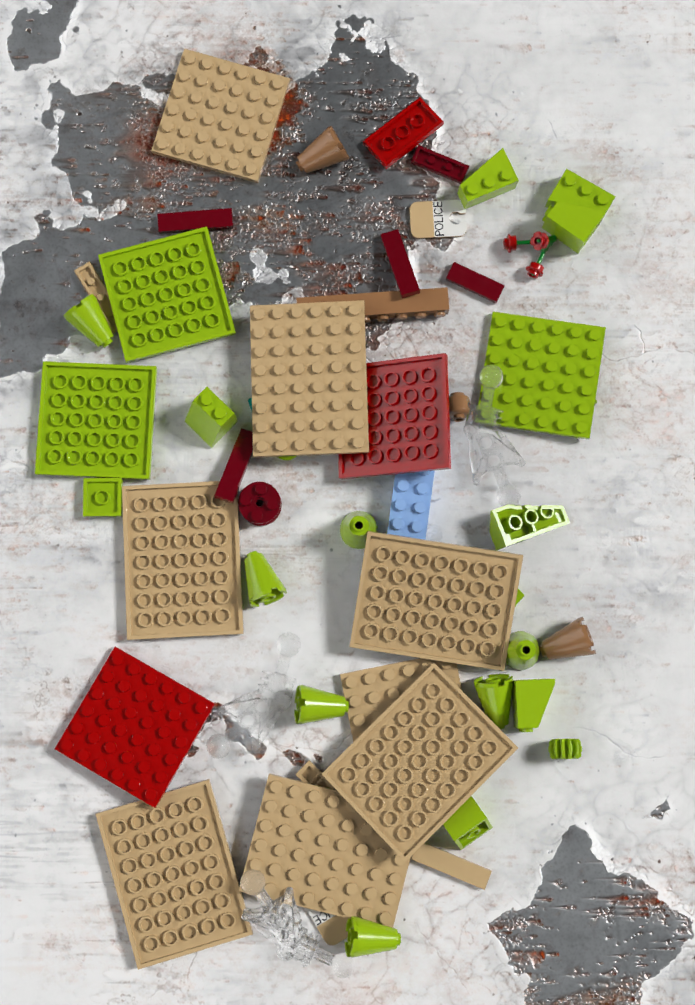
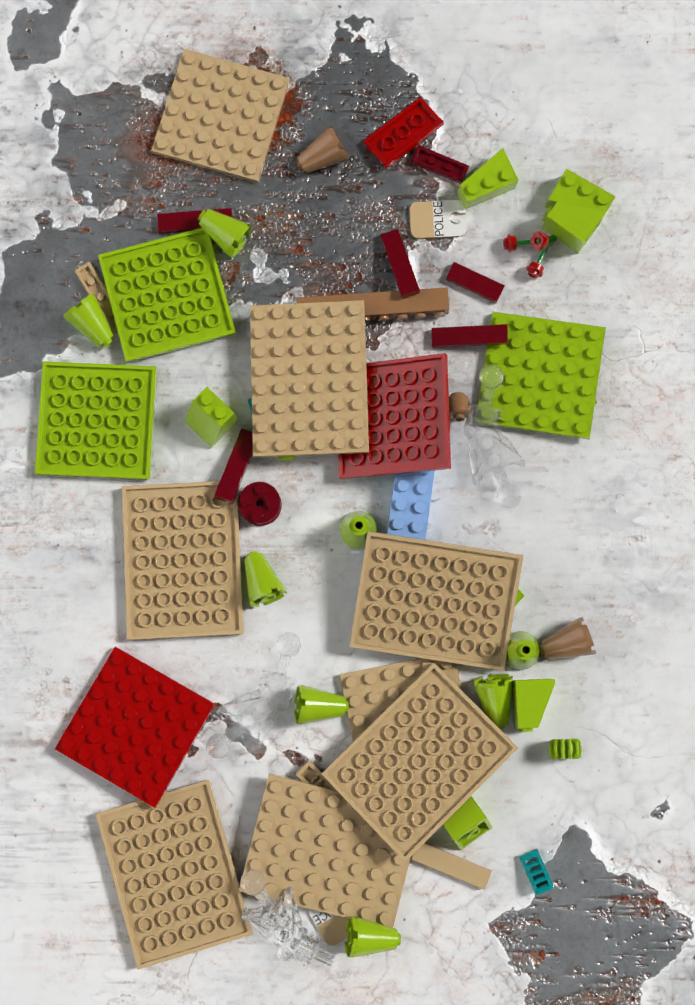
lime plate [83,478,123,517] -> none
lime wedge [489,504,570,551] -> none
none -> lime cone [198,209,252,258]
none -> dark red tile [432,324,508,348]
none -> teal slope [519,849,554,895]

